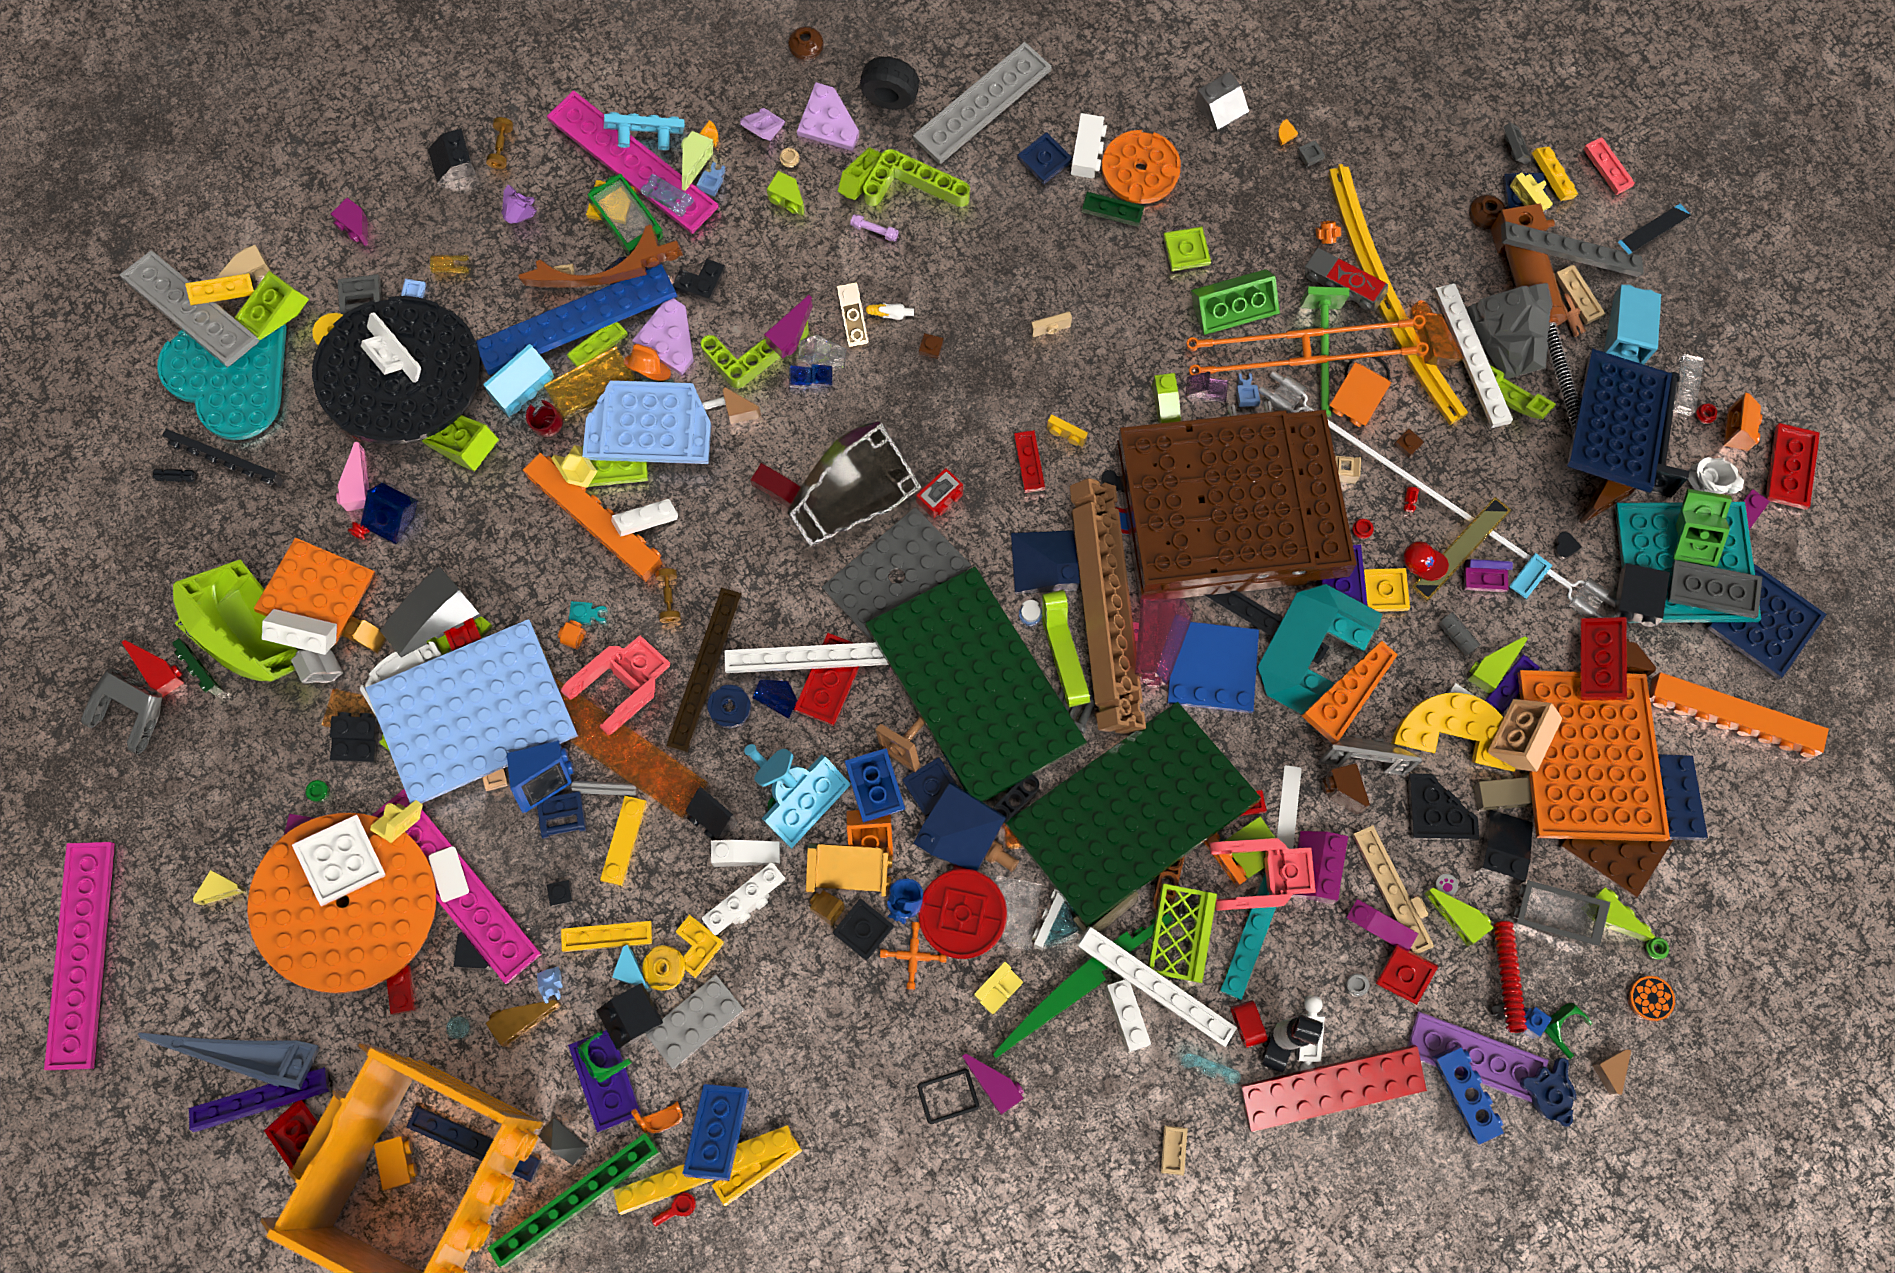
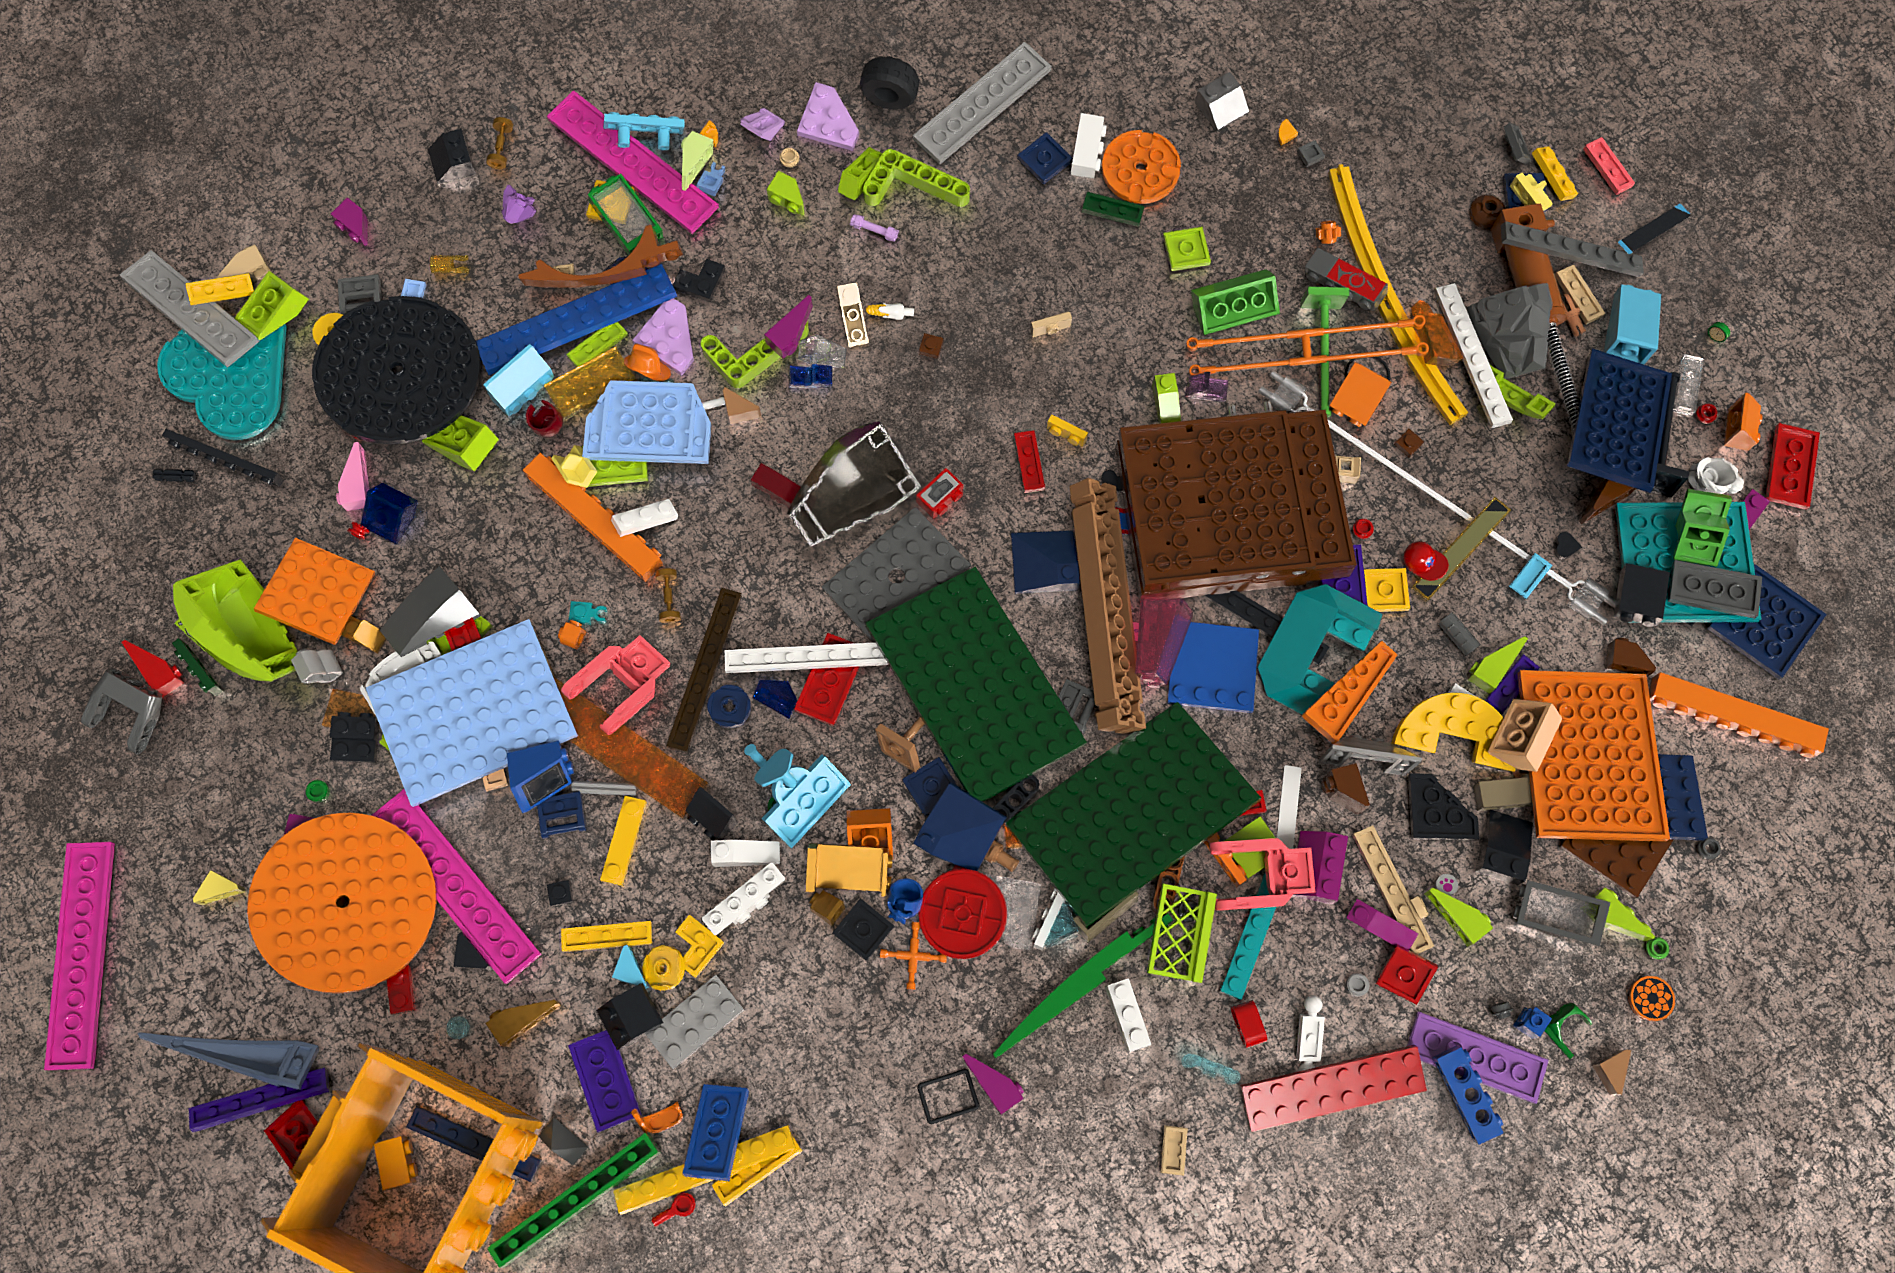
white brick [262,609,337,655] -> none
white plate [292,815,386,907] -> none
white bracket [361,312,421,383] -> none
light yellow panel [370,800,423,843] -> none
white sticker [429,847,469,902] -> none
light blue plate [537,966,563,1003] -> none
green helmet [577,1031,632,1083] -> none
clear light blue plate [640,174,694,217] -> none
reddish brown piece [788,26,824,60] -> none
blue slope [845,748,906,823] -> none
light yellow panel [973,962,1023,1014] -> none
white piece [1019,600,1042,626] -> none
lime beam [1042,590,1090,708] -> none
white plate [1076,927,1237,1047] -> none
medium blue plate [1236,373,1260,407] -> none
black piece [1260,1014,1324,1073] -> none
red piece [1403,487,1419,513] -> none
magenta plate [1463,568,1509,592] -> none
dark purple tile [1465,559,1513,570] -> none
red piece [1493,921,1527,1033] -> none
dark blue tile [1520,1057,1577,1127] -> none
red plate [1581,617,1627,700] -> none
none -> dark grey plate [1697,838,1721,860]
none -> tile [1708,322,1730,343]

